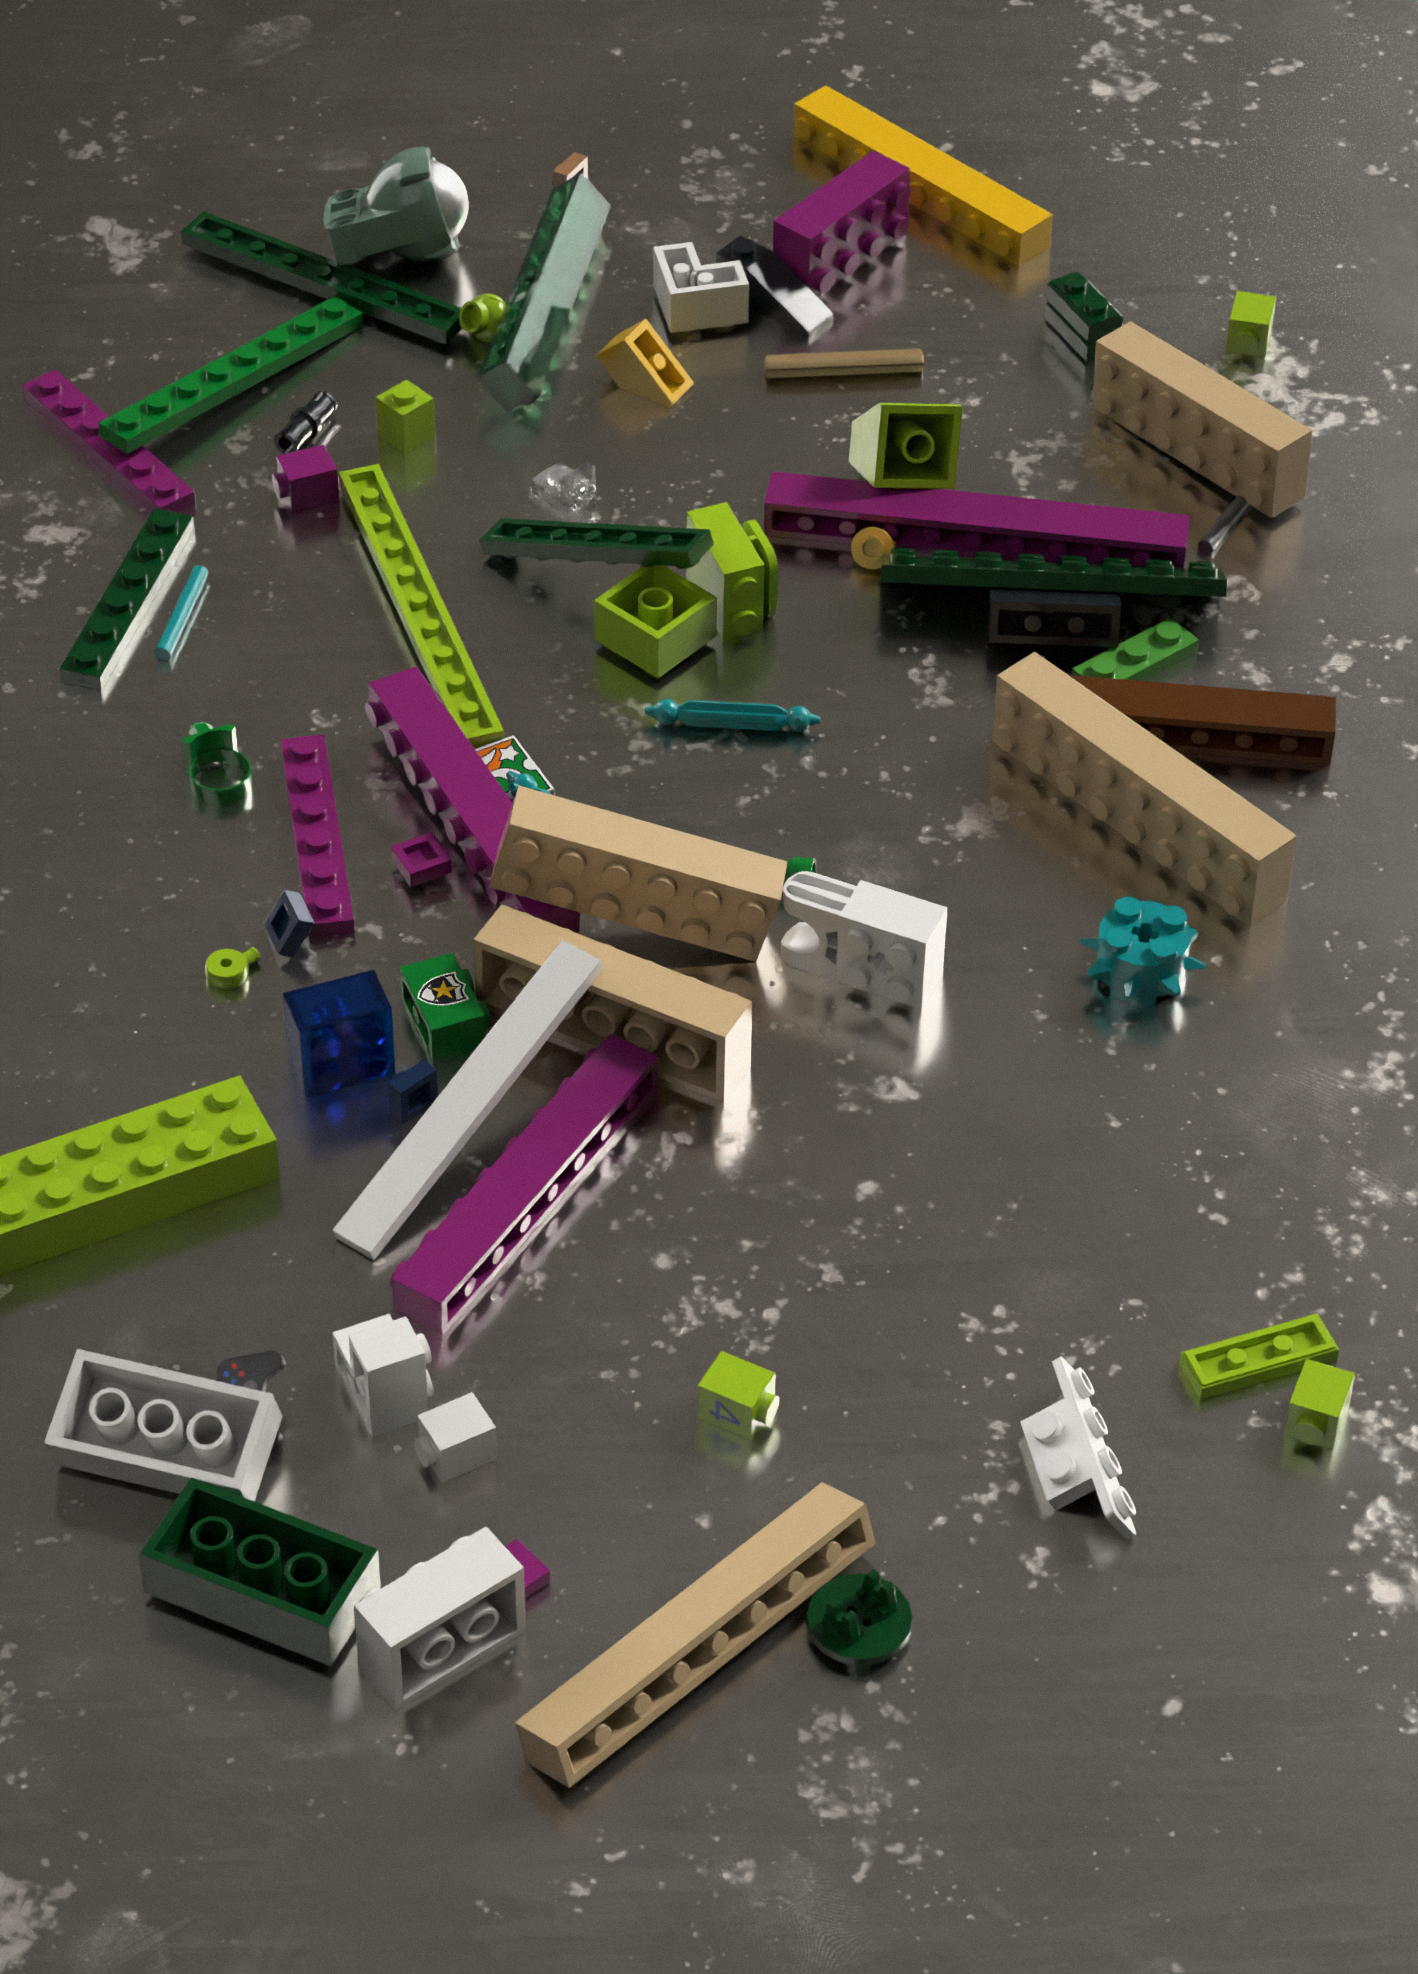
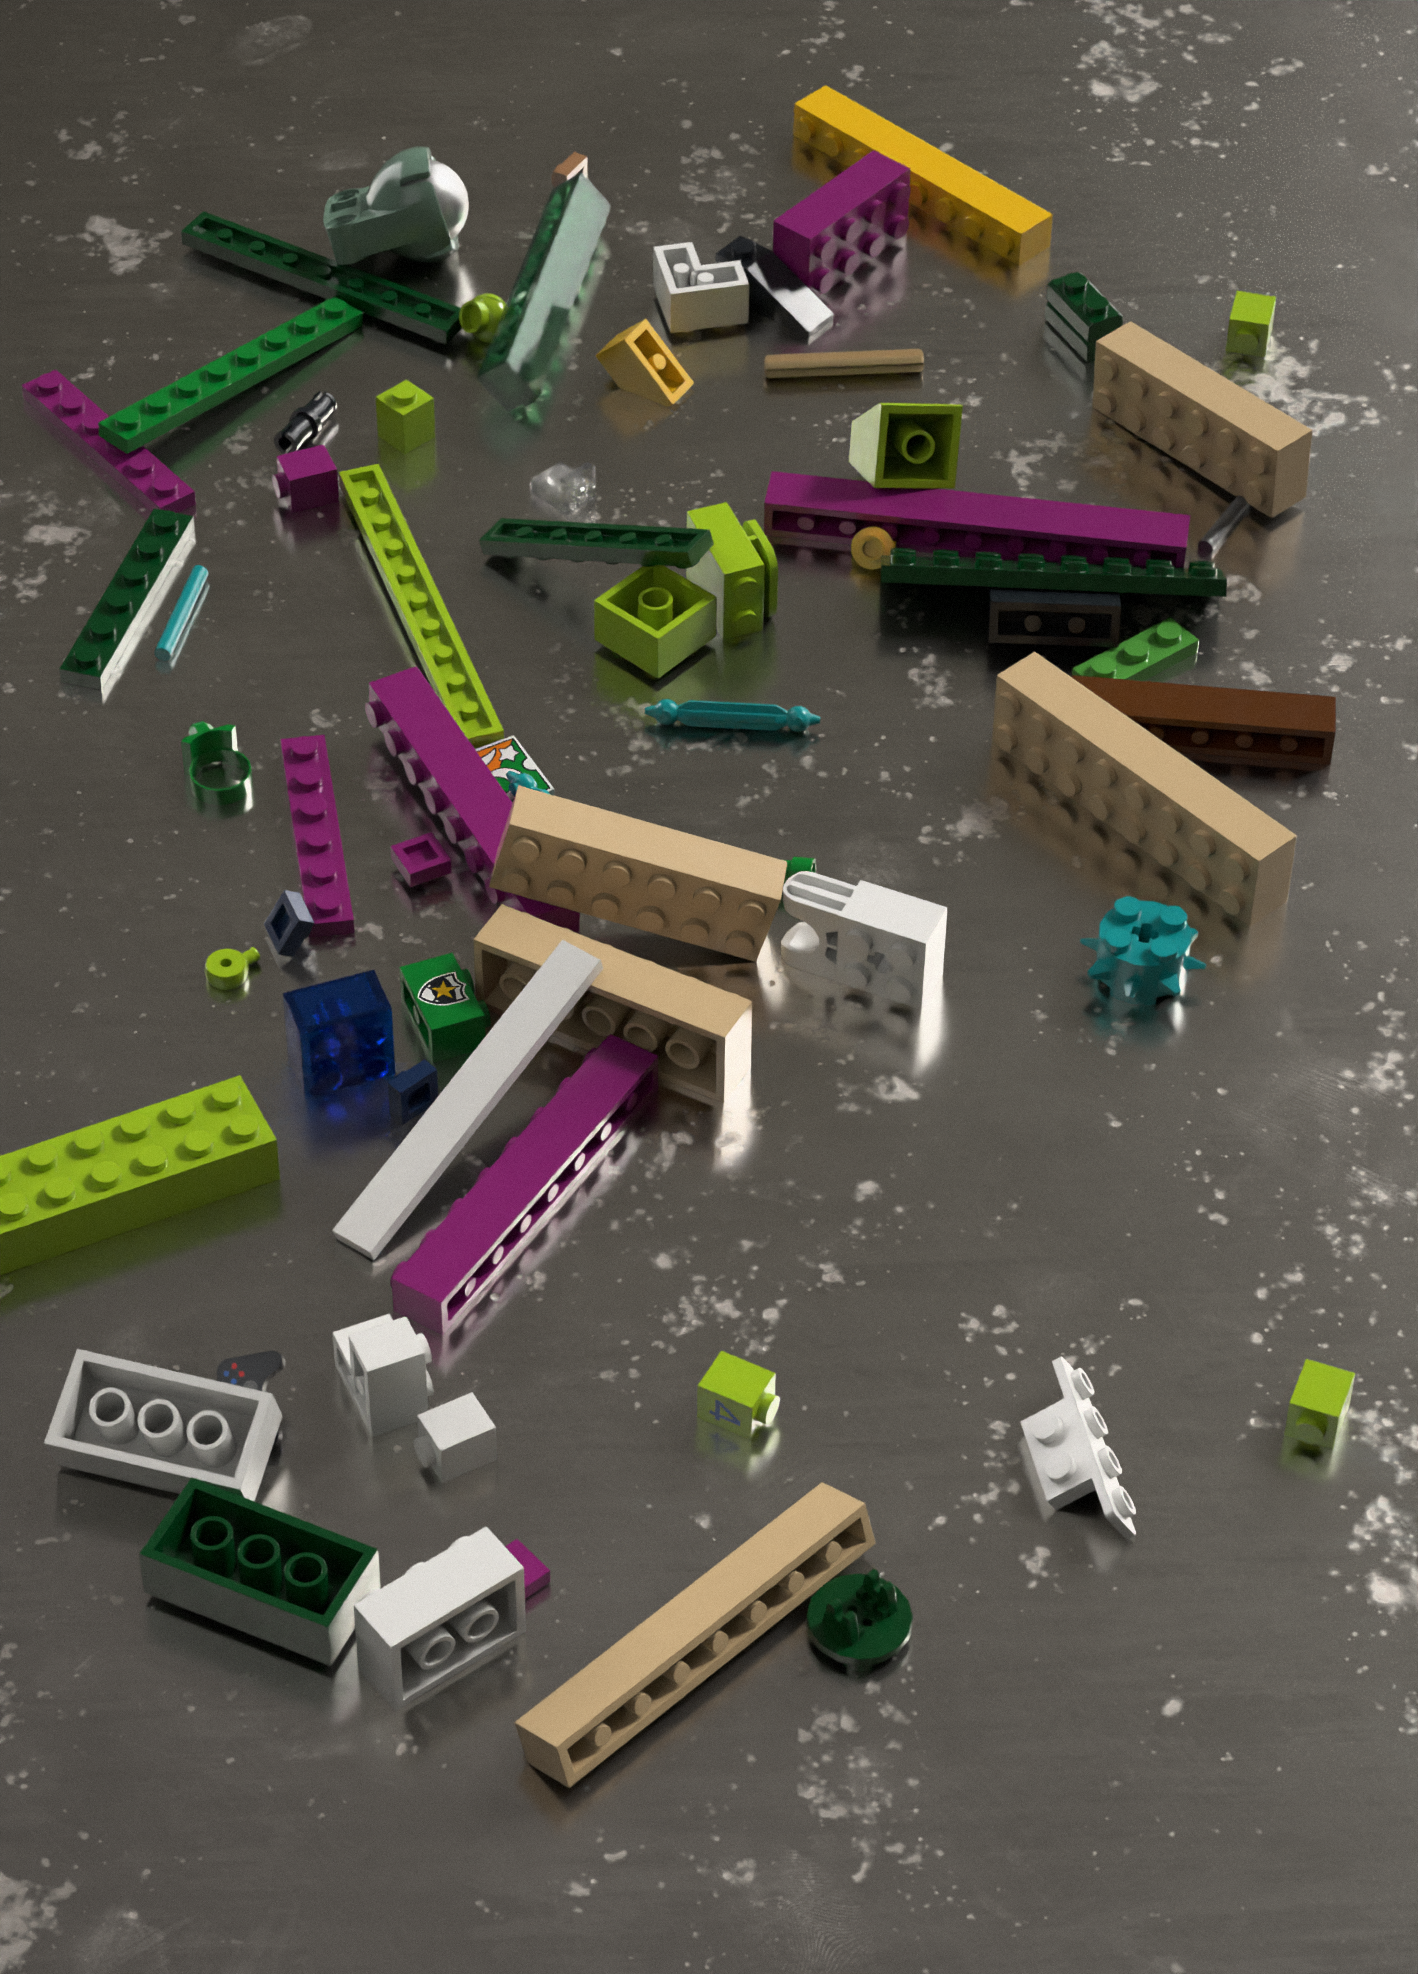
lime tile [1179,1313,1339,1400] -> none

